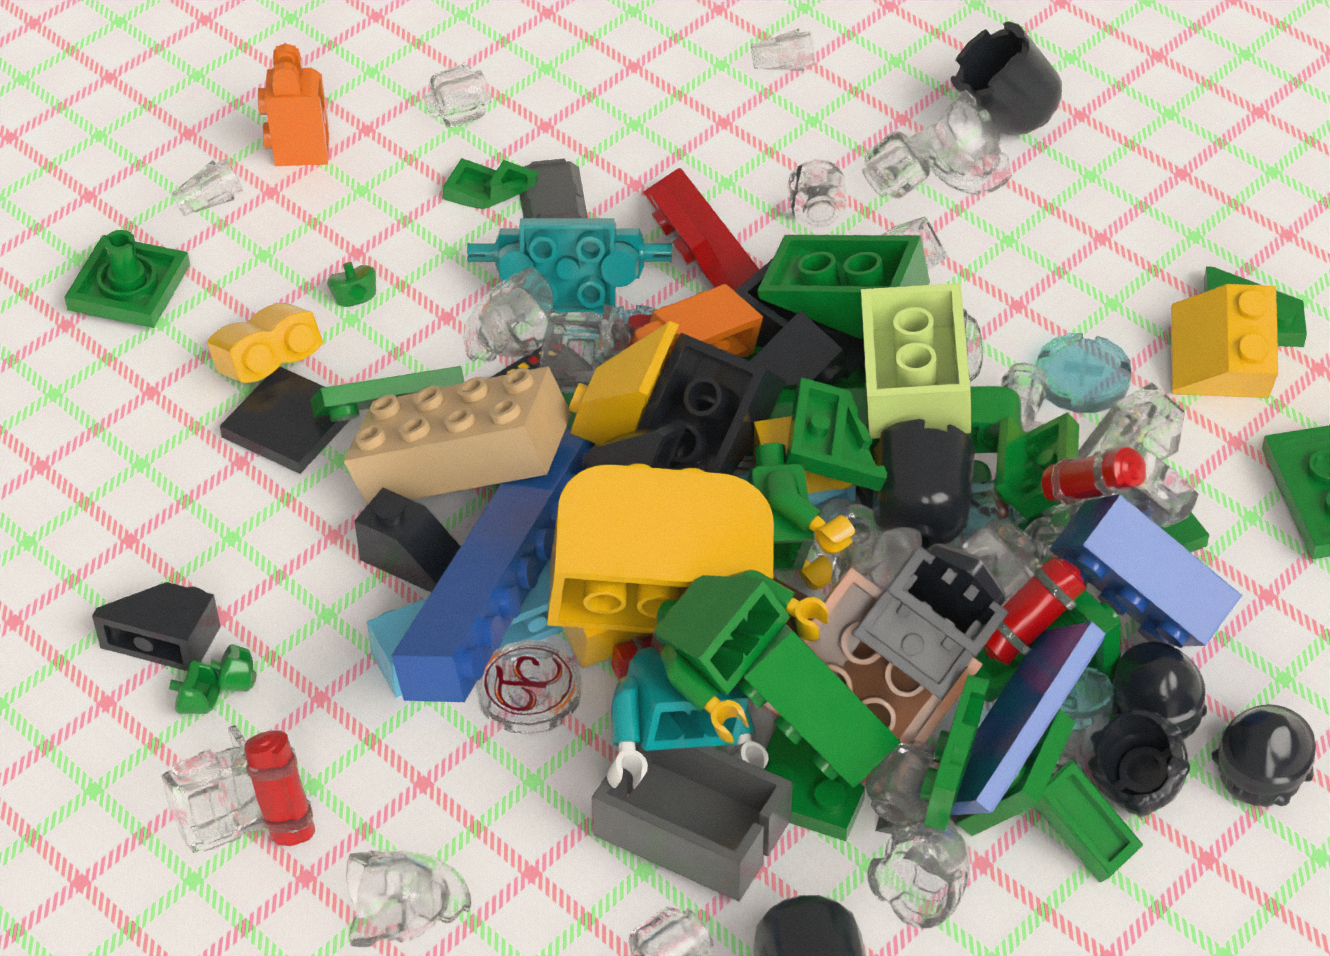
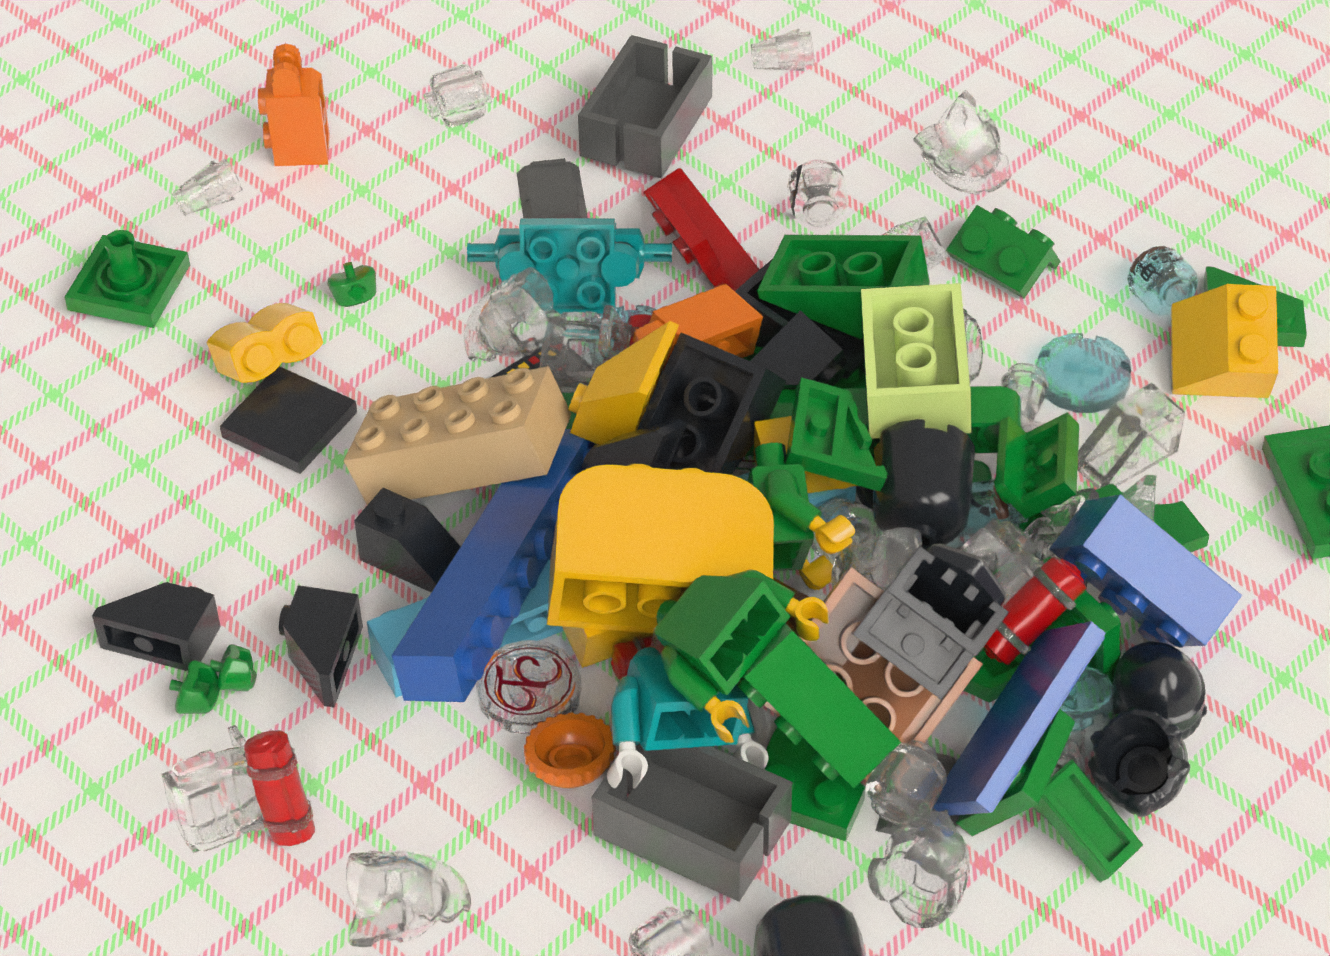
green plate [310,366,465,422] -> none
green slope [442,158,539,209] -> none
clear head [862,131,931,199] -> none
green wing [919,674,990,831] -> none
black cylinder [951,21,1062,136] -> none
clear piece [1041,401,1199,528] -> none
black hair [1211,704,1316,807] -> none
none -> black slope [279,585,363,708]
none -> orange hat [524,712,616,788]
none -> dark grey piece [578,35,712,178]
none -> green bracket [946,205,1061,299]
none -> clear light blue head [1127,246,1198,316]

